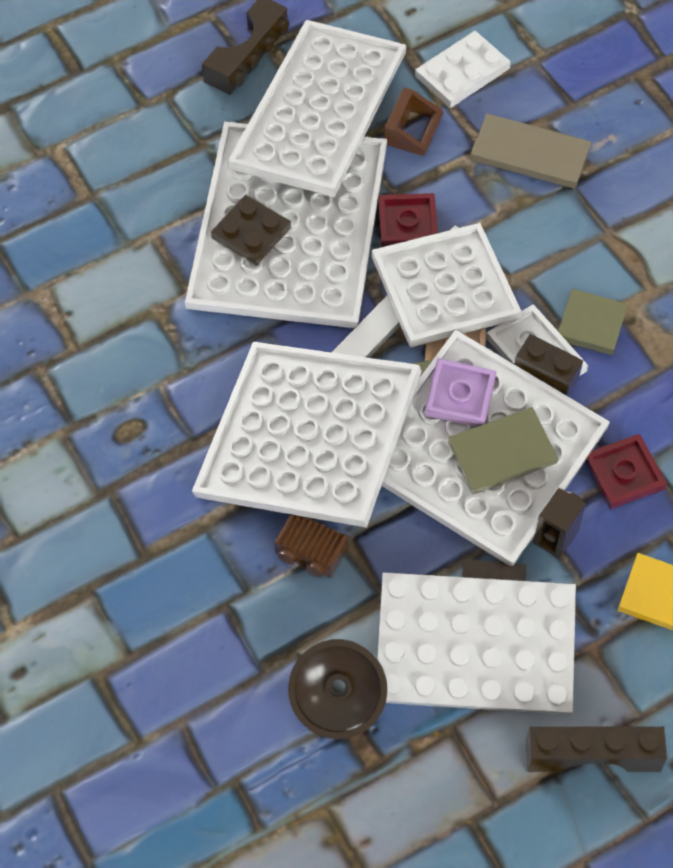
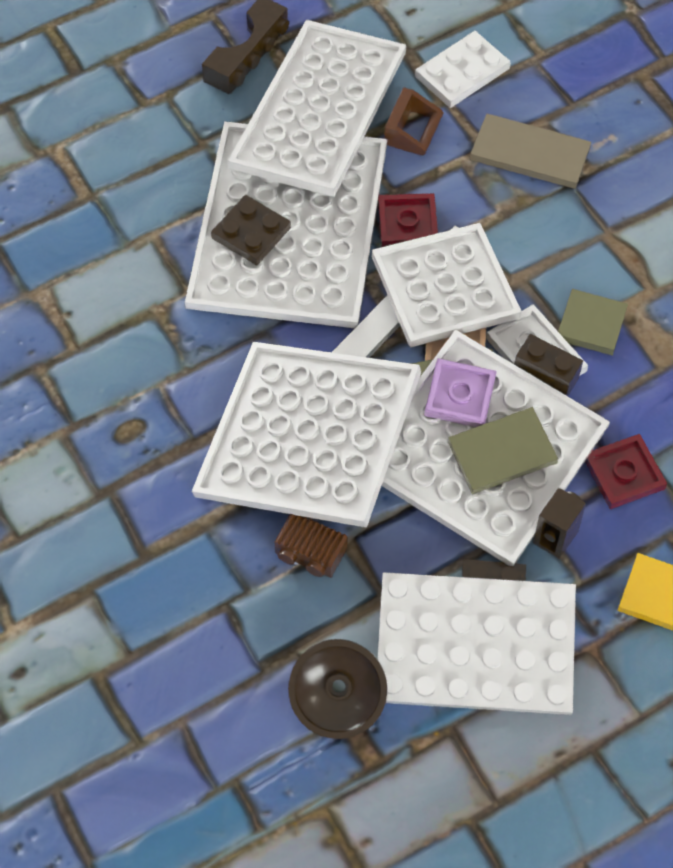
dark brown arch [526,726,667,772] -> none

